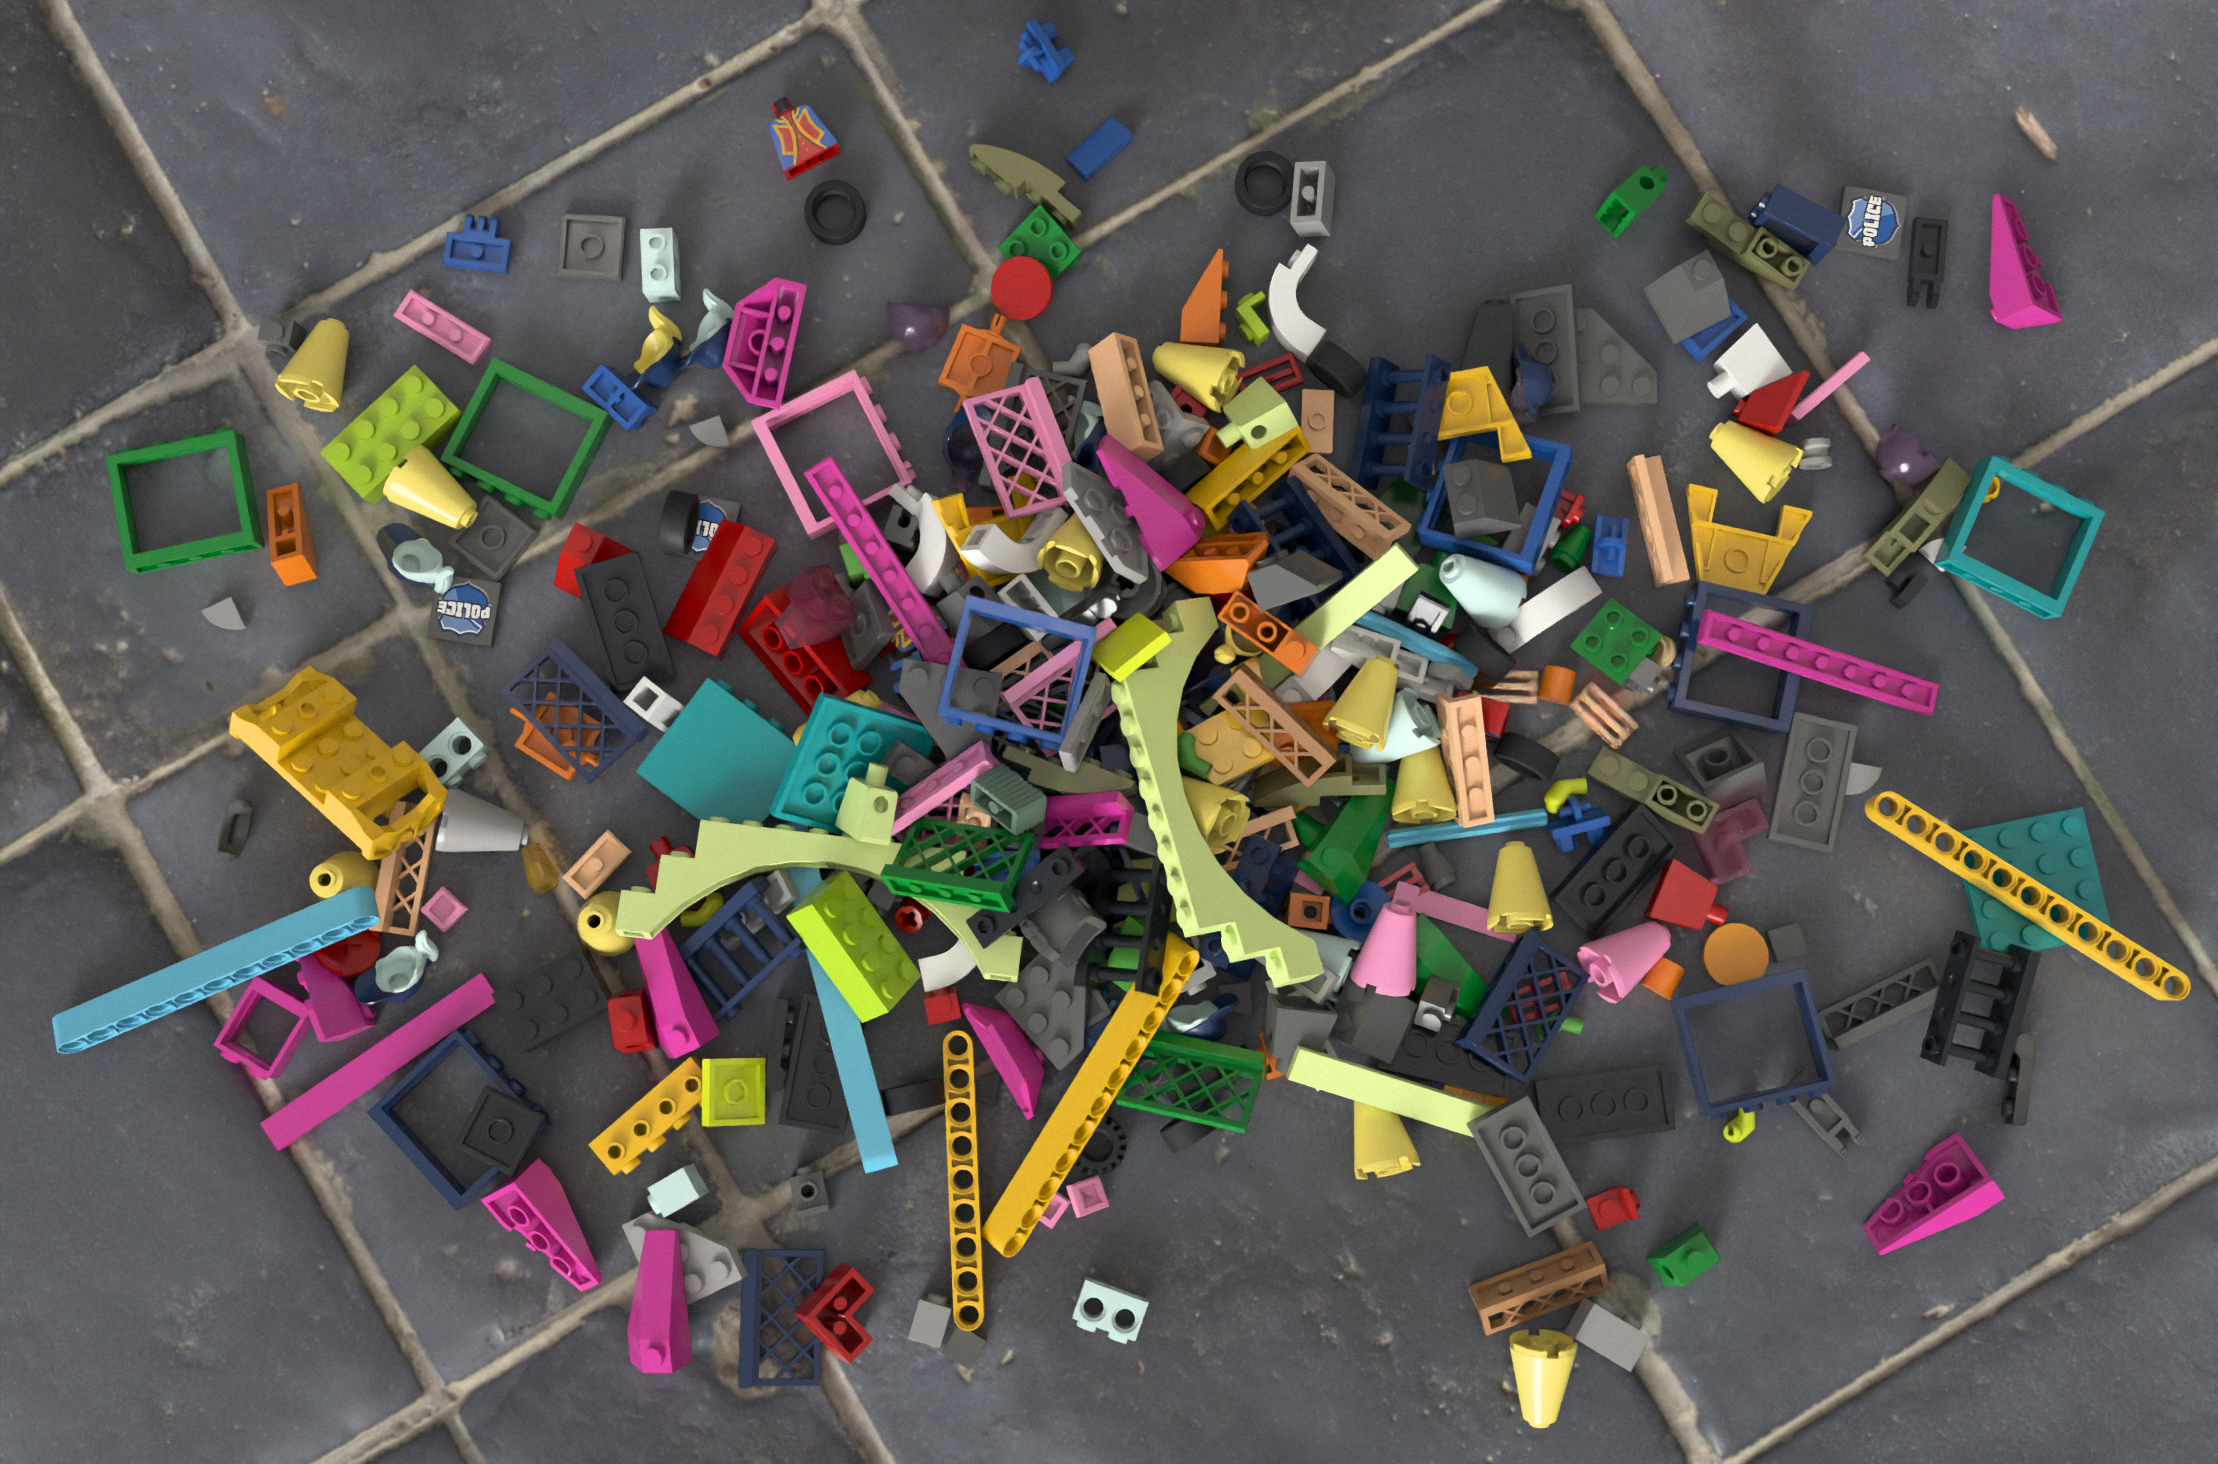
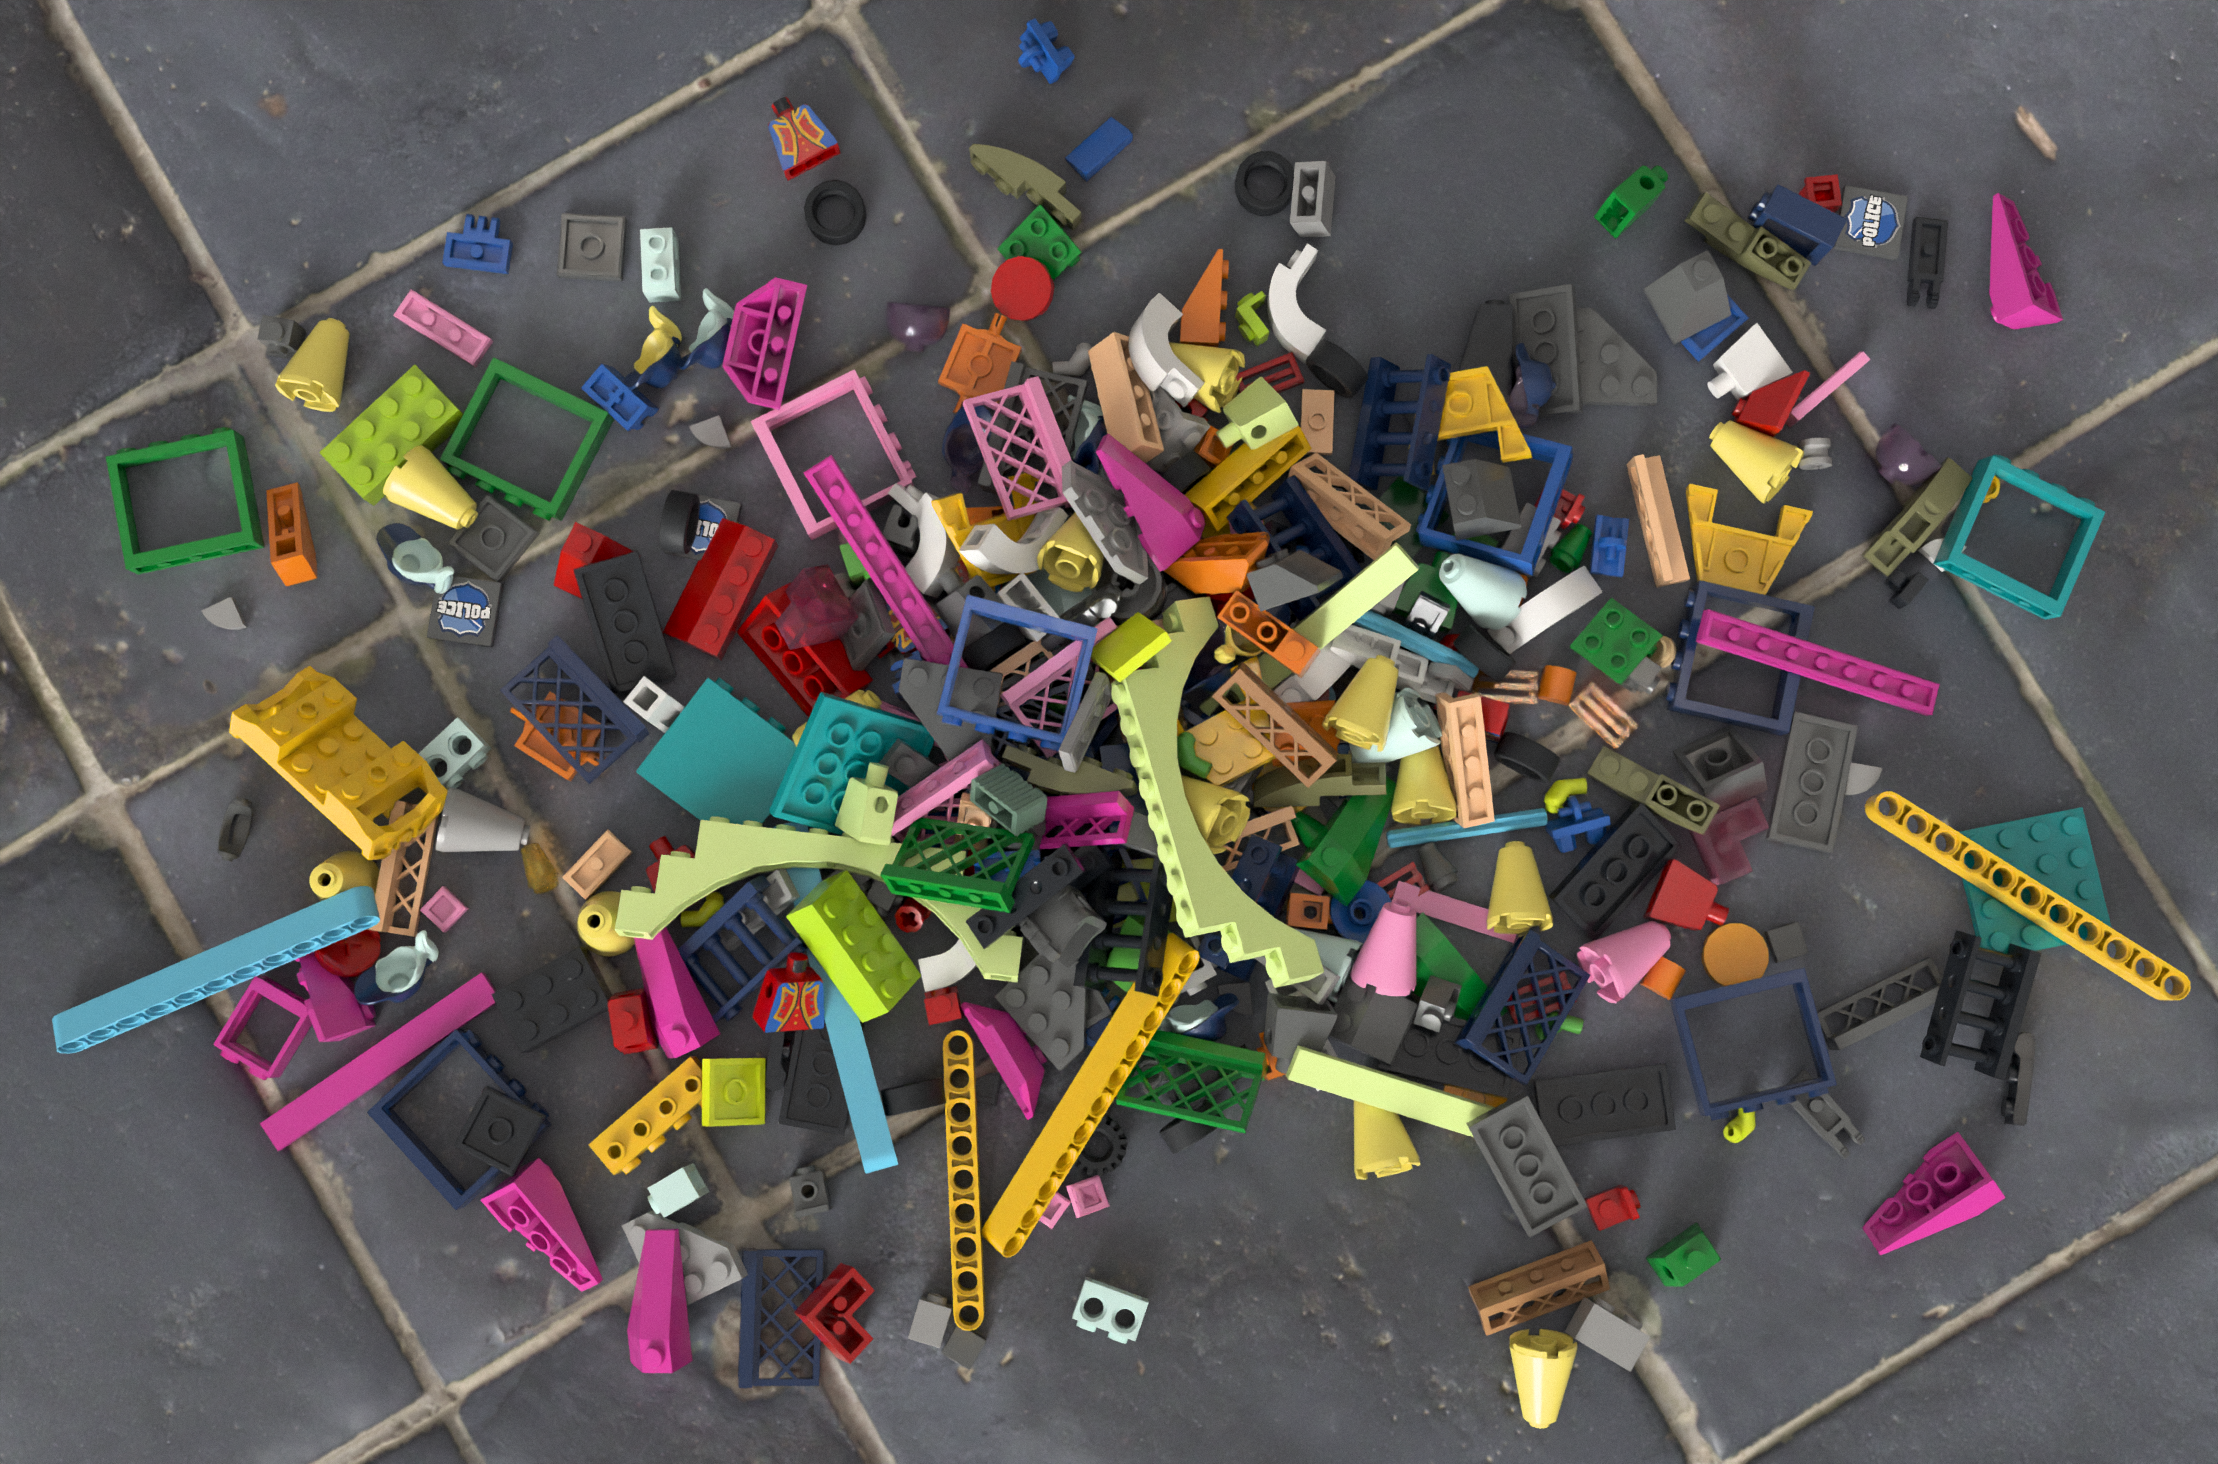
none -> torso [753,952,824,1033]
none -> white arch [1128,293,1205,407]
none -> red brick [1798,174,1842,213]

